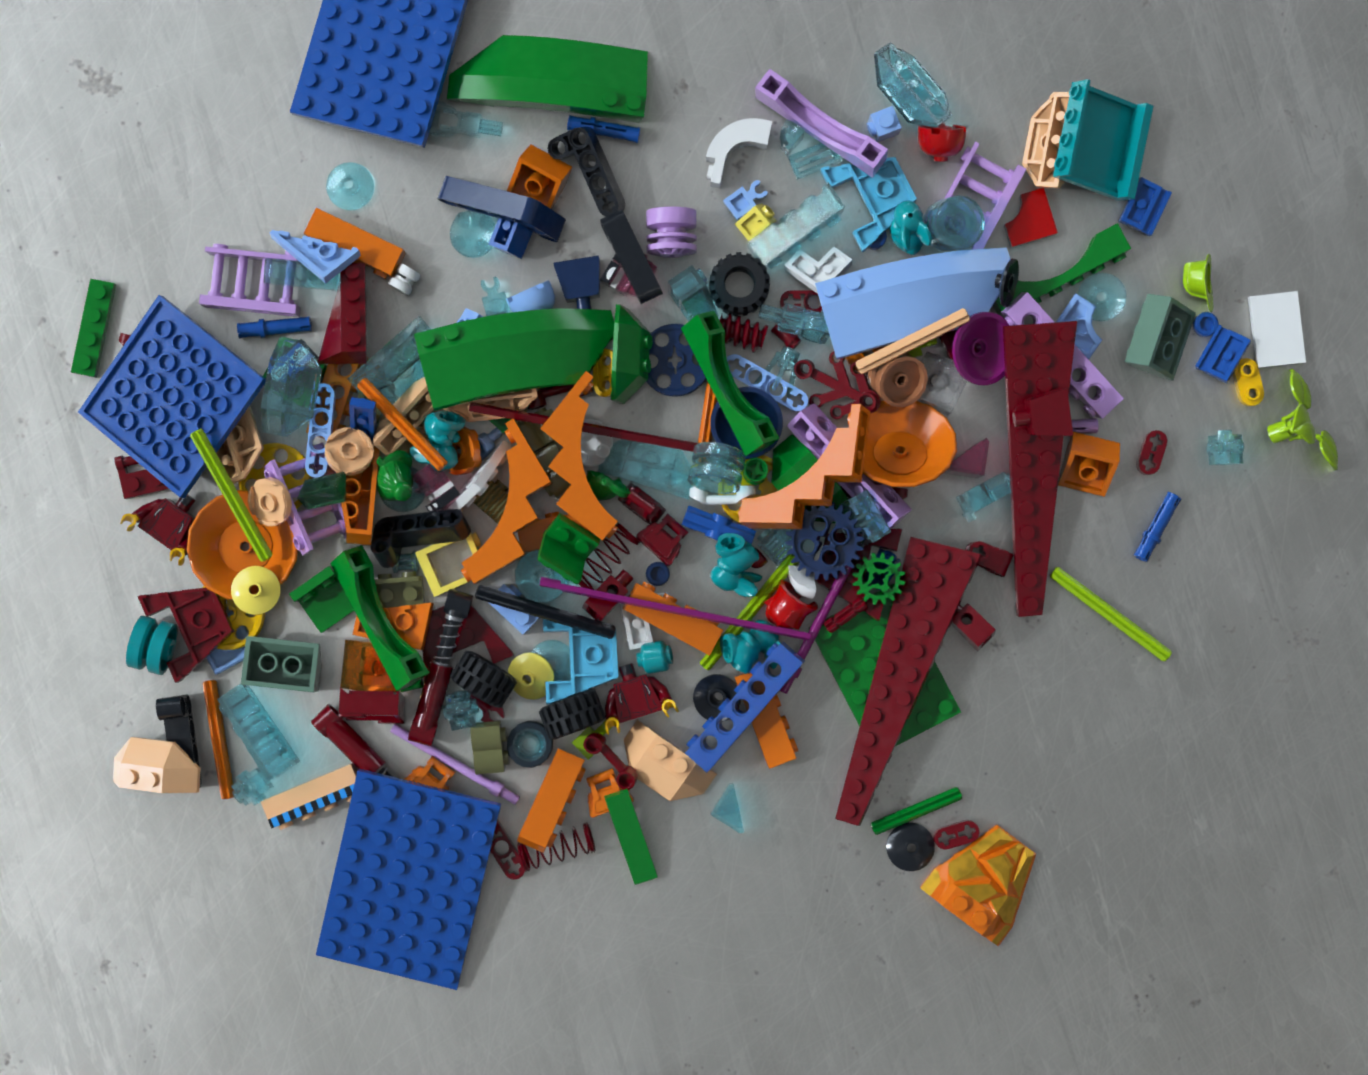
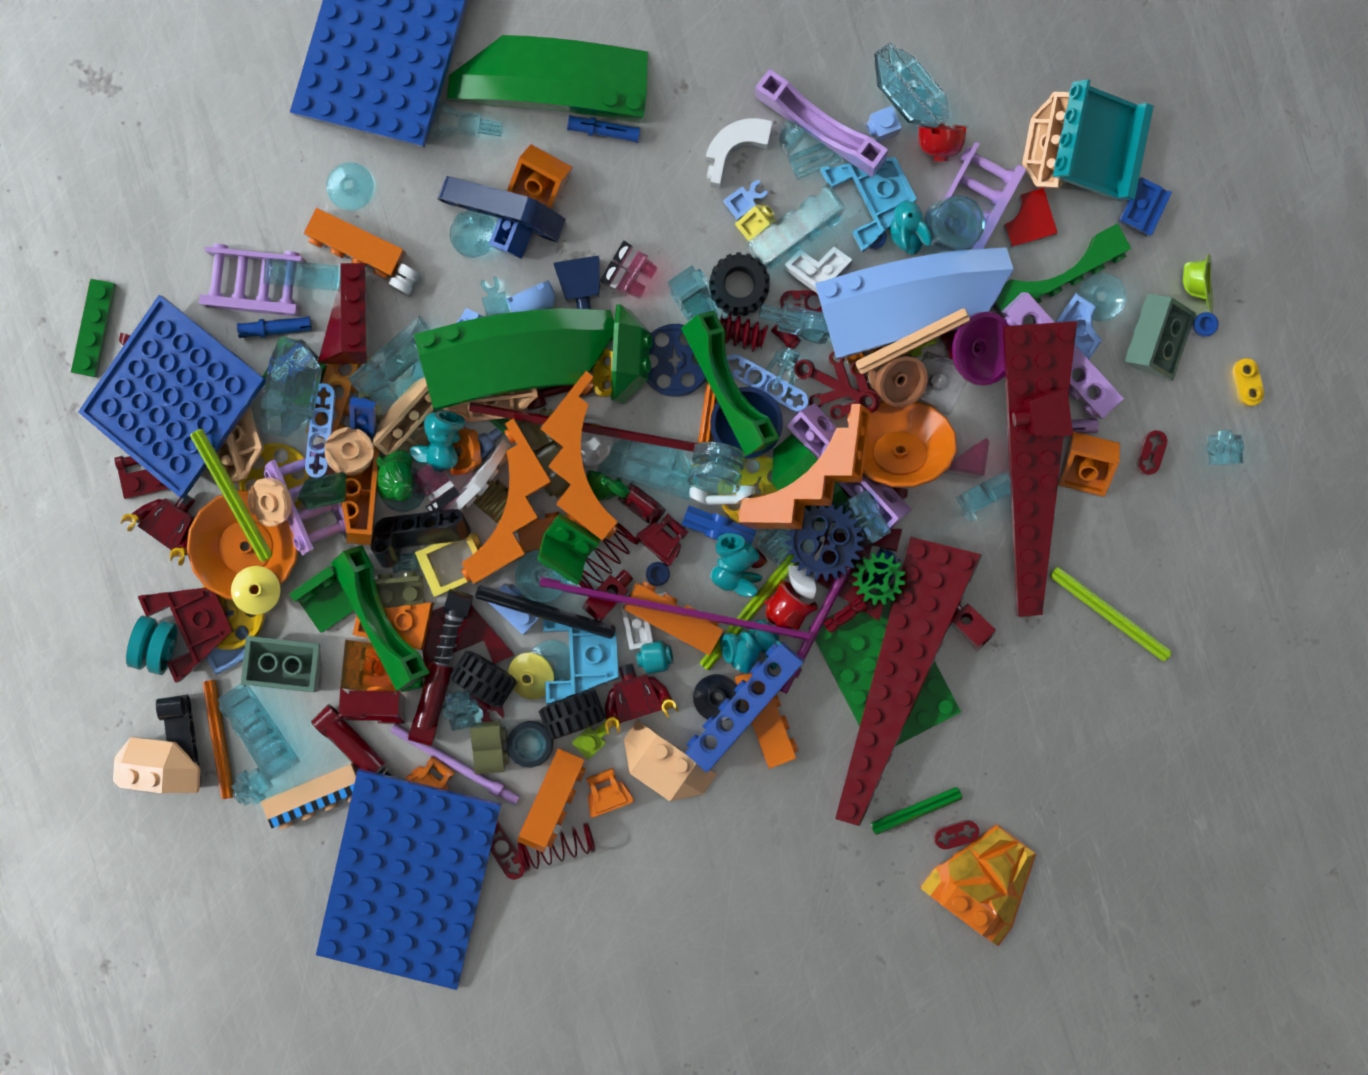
light blue wing [269,230,361,284] -> none
orange axle [357,378,447,471] -> none
black beam [547,126,625,216] -> none
dark red bar [583,733,637,790] -> none
black beam [600,209,663,304] -> none
green tile [604,788,658,885] -> none
lavender wheel [646,207,697,258] -> none
clear light blue slope [710,783,744,833] -> none
green wheel [743,458,768,485] -> none
black dish [886,823,935,871] -> none
dark red piece [965,541,1013,577] -> none
black dish [995,258,1019,307] -> none
blue pin [1134,492,1182,562] -> none
blue plate [1195,325,1251,384] -> none
white tile [1248,291,1306,368] -> none
lime plant [1267,369,1338,471] -> none

